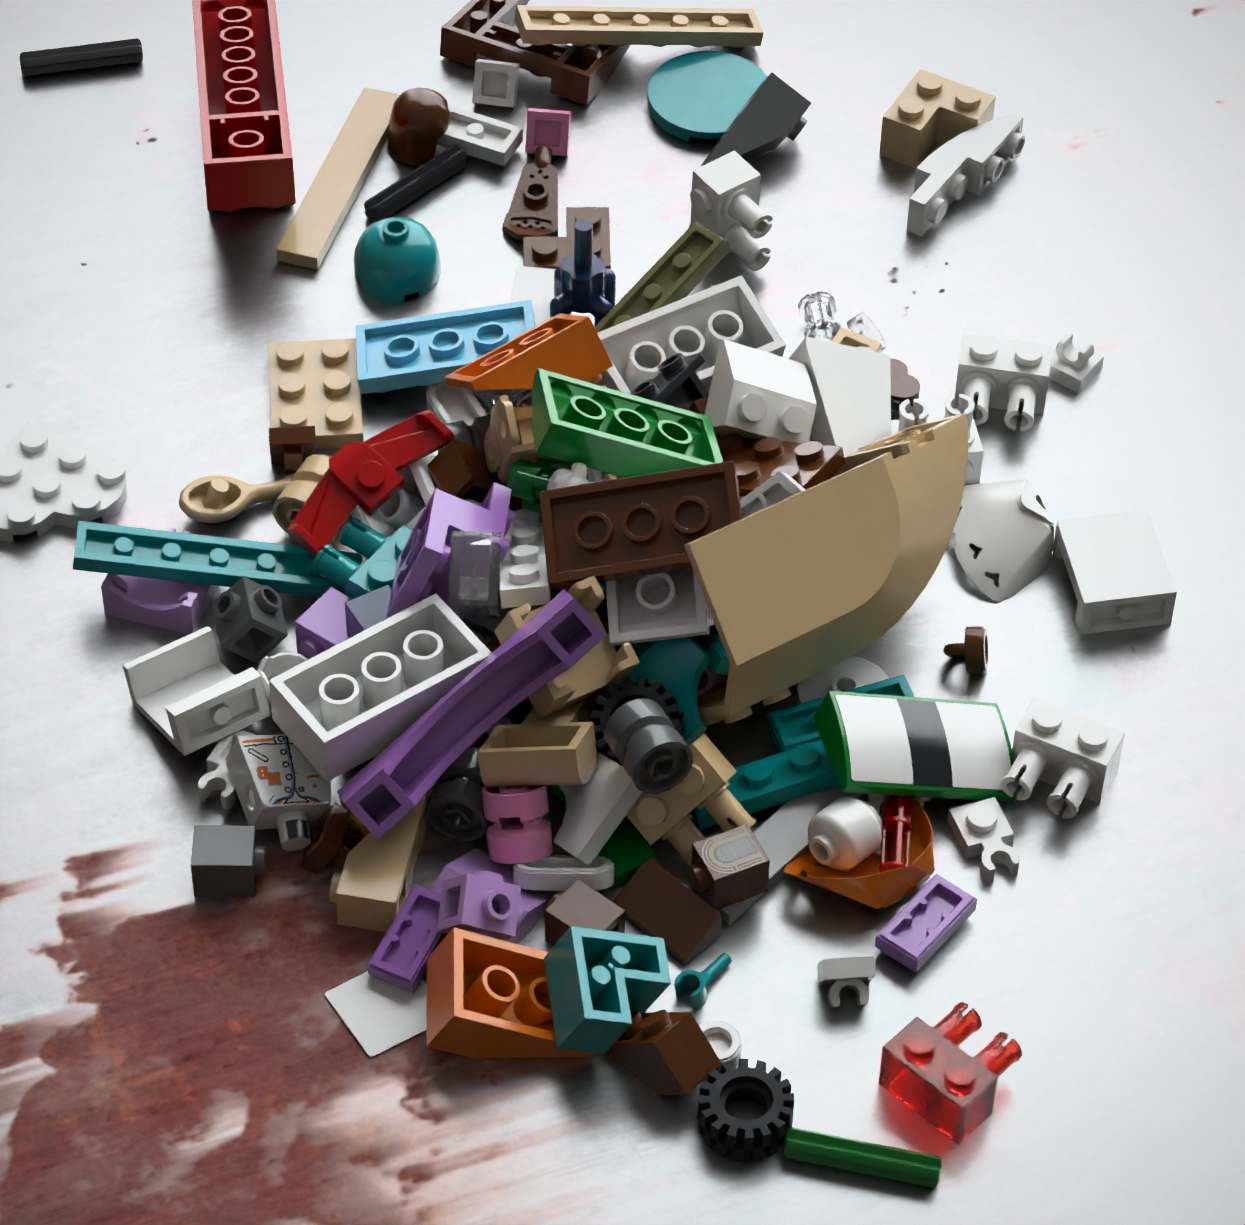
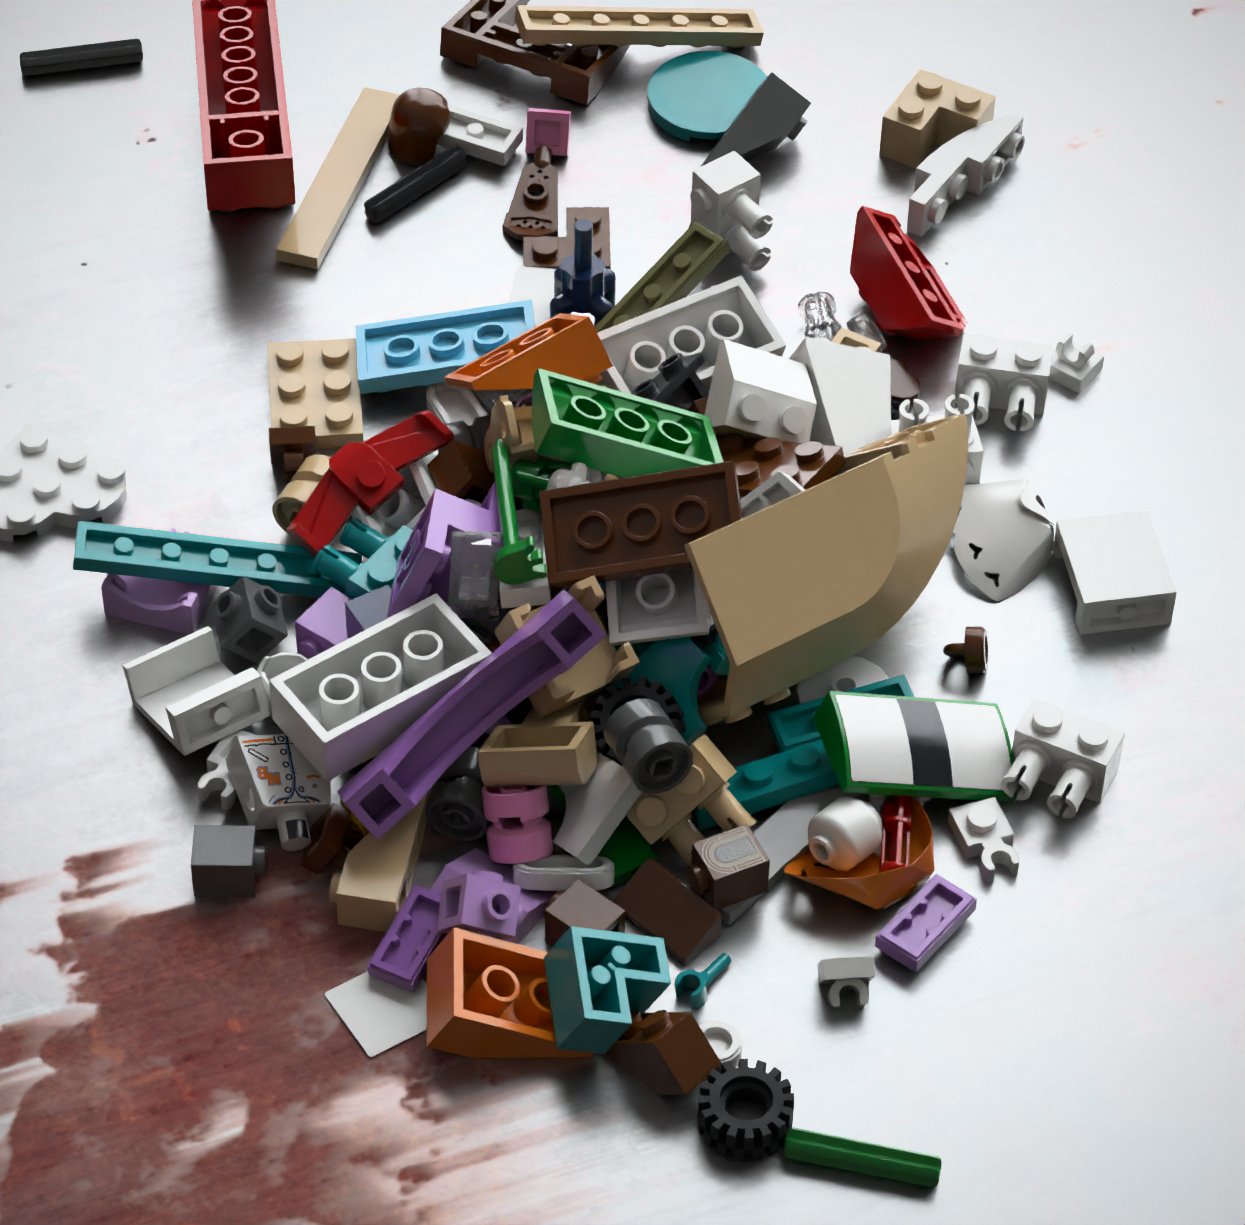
tan piece [179,473,295,523] -> none
teal cylinder [353,217,441,303] -> none
white tile [472,59,519,108] -> none
clear red brick [878,1002,1023,1145] -> none
none -> green piece [492,439,547,585]
none -> red wedge [849,205,968,339]

